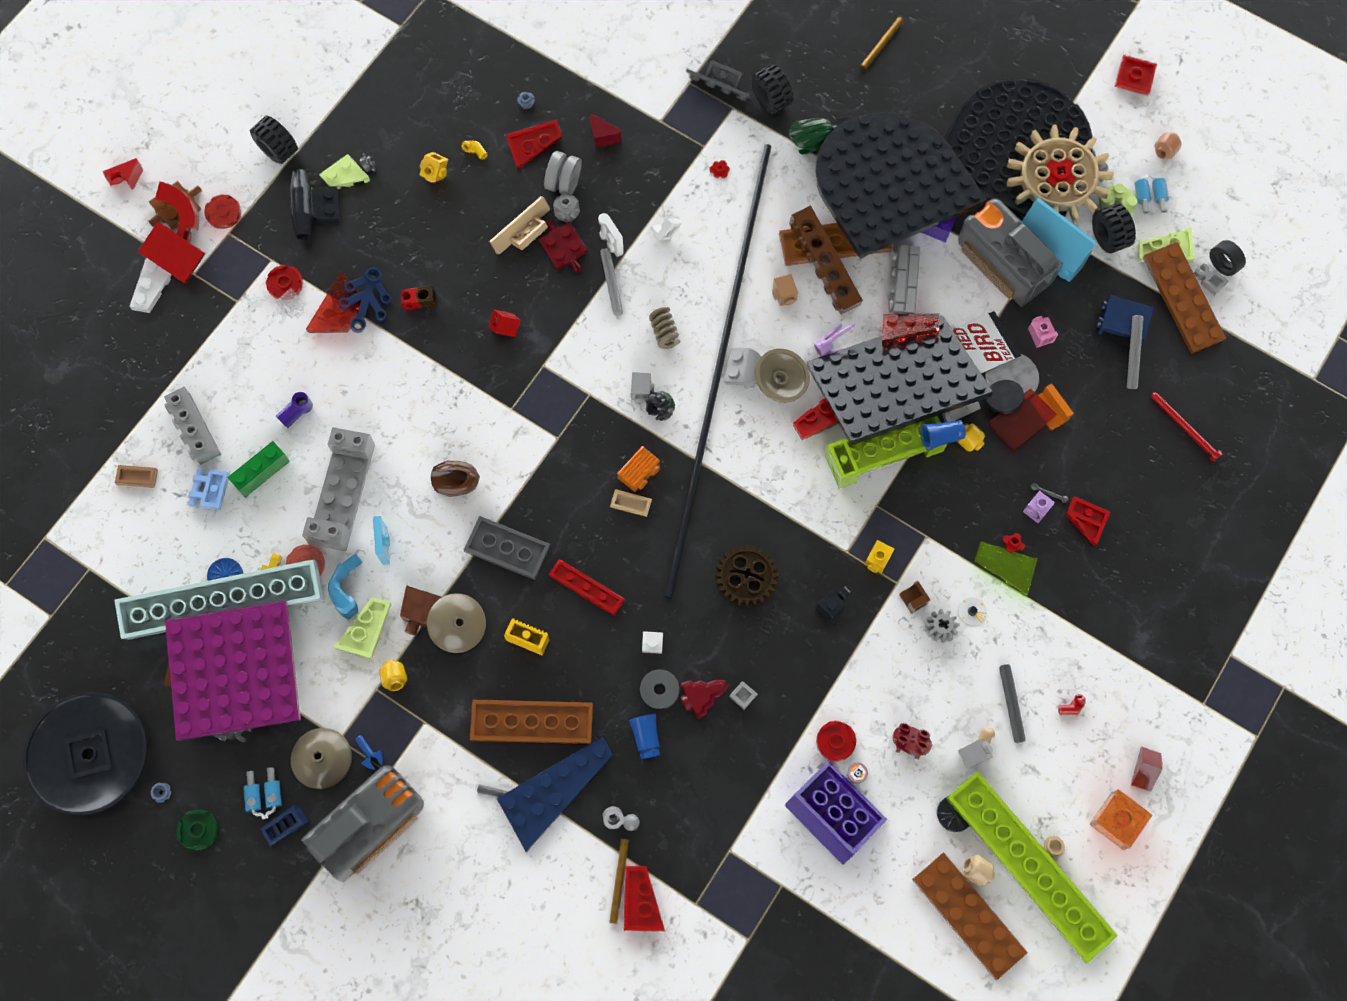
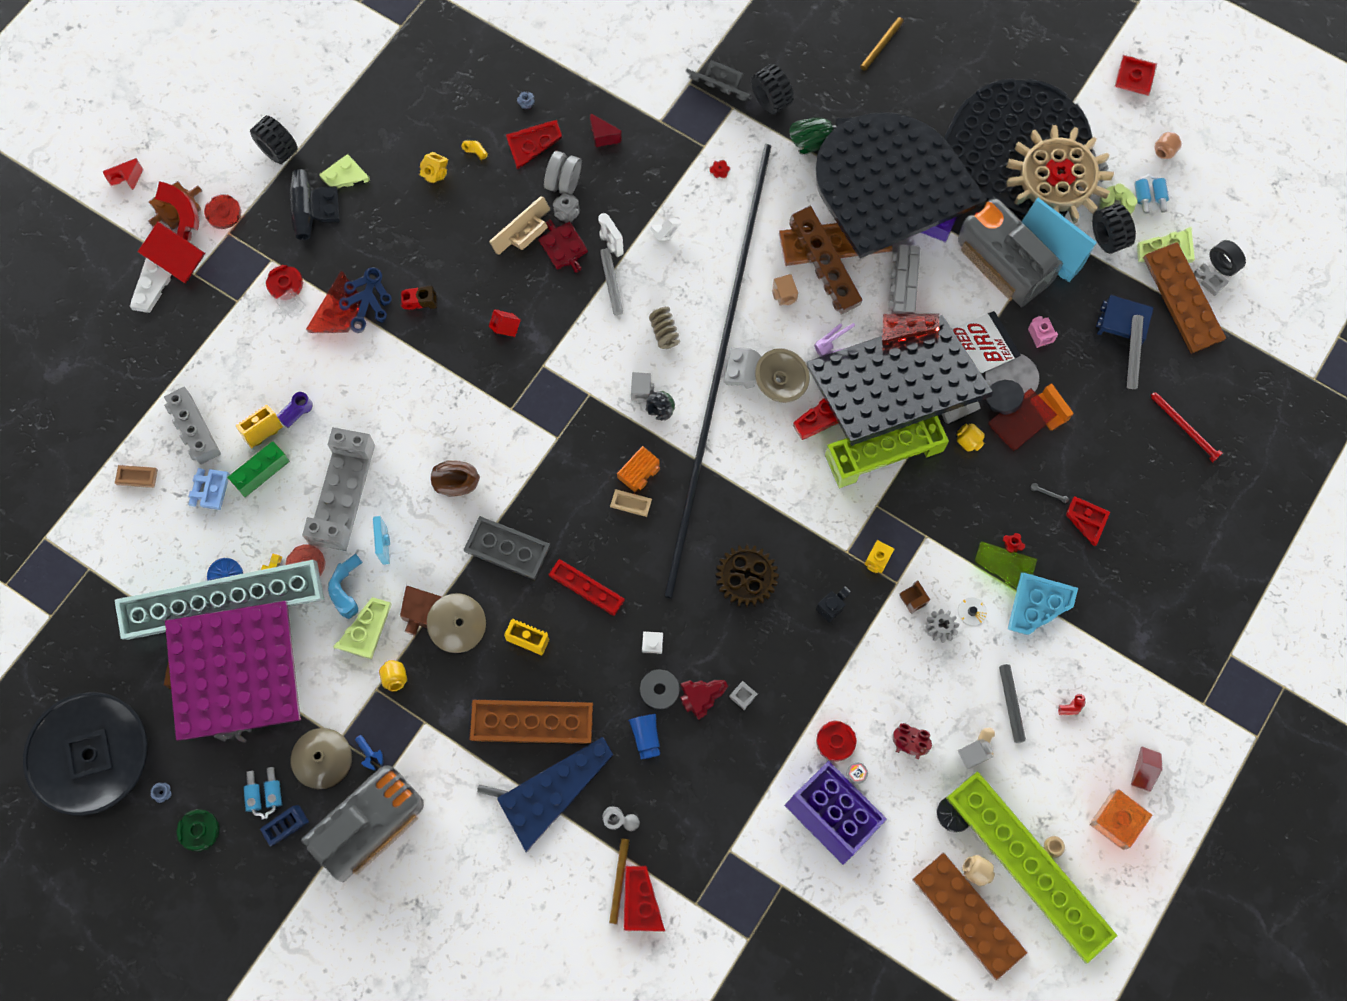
dark grey plate [360,153,376,172] -> none
blue plant [921,420,966,451] -> none
lavender brick [1023,491,1055,523] -> none
none -> yellow brick [236,405,283,449]
none -> medium azure plate [1007,573,1078,635]

